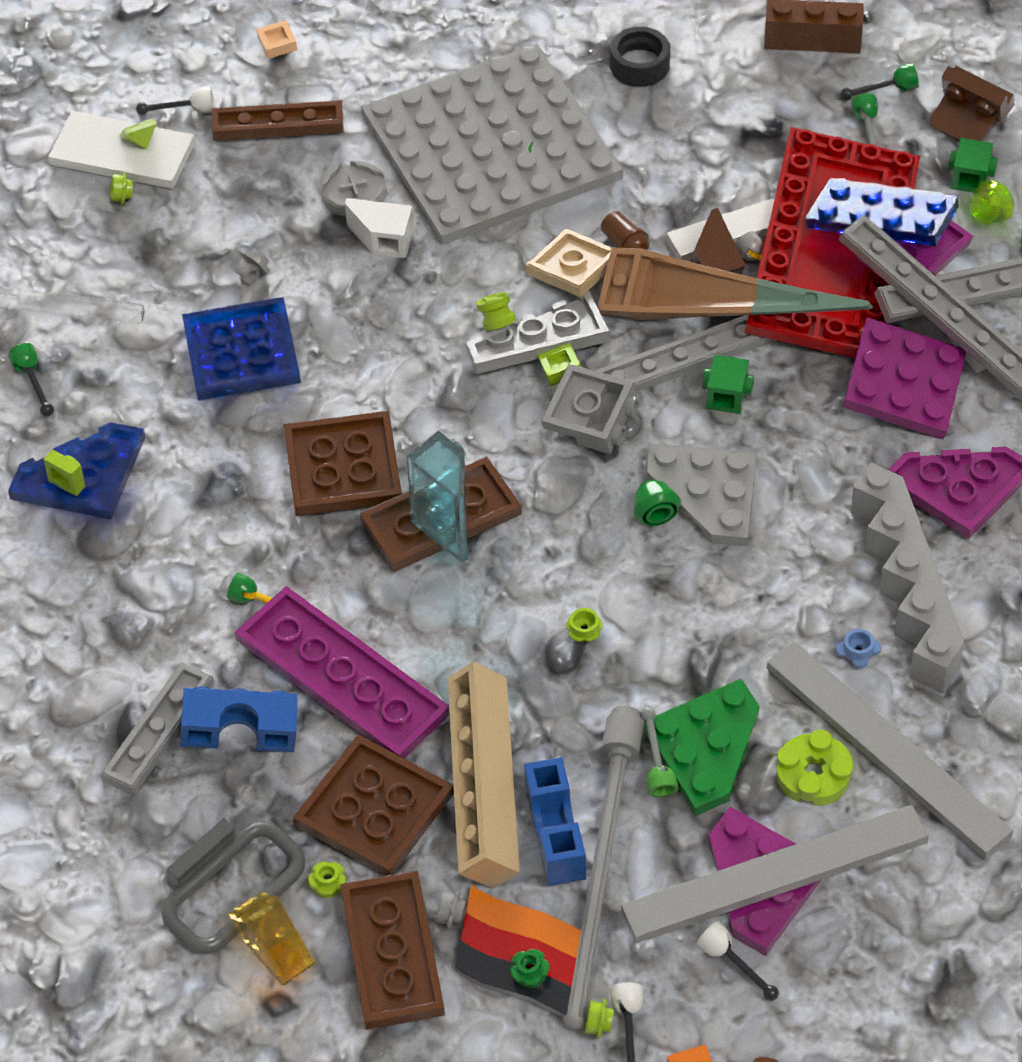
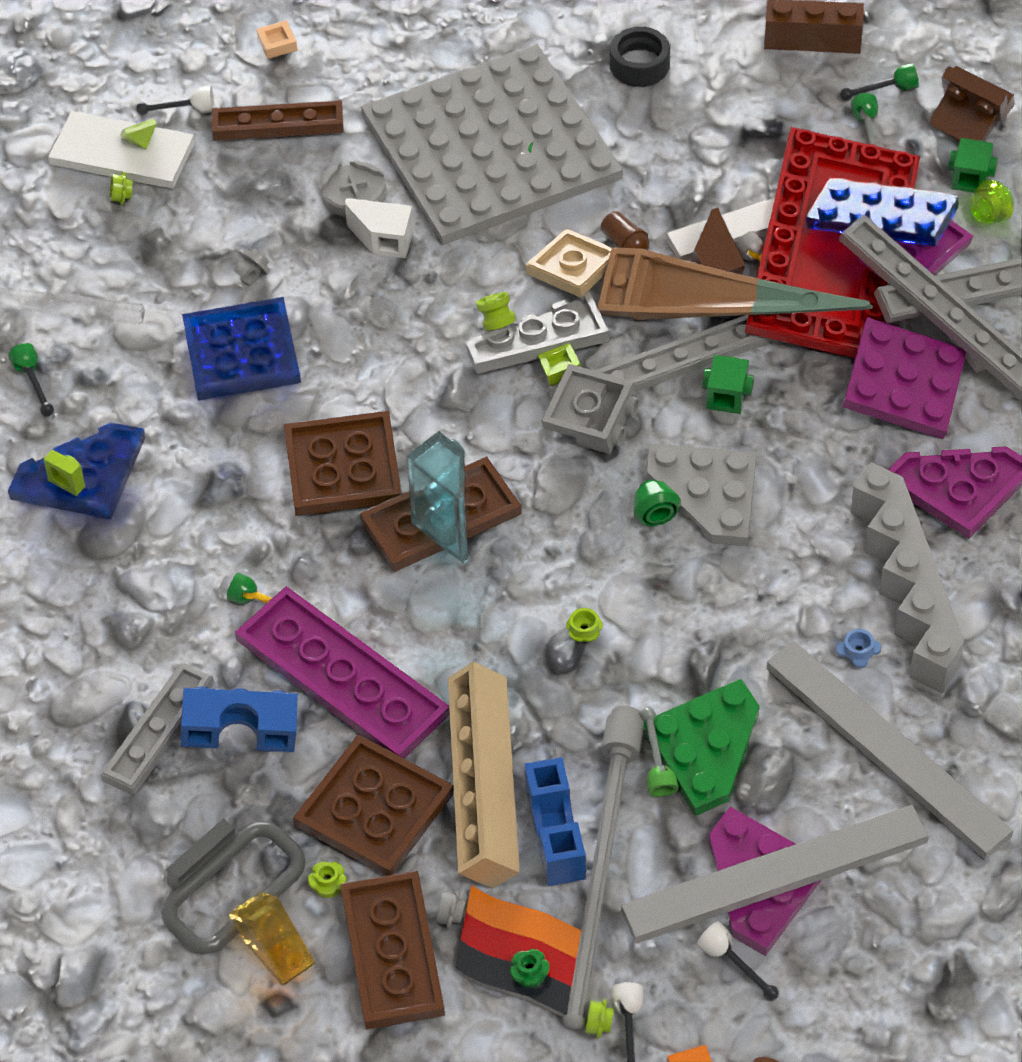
lime plate [776,730,853,806] -> none

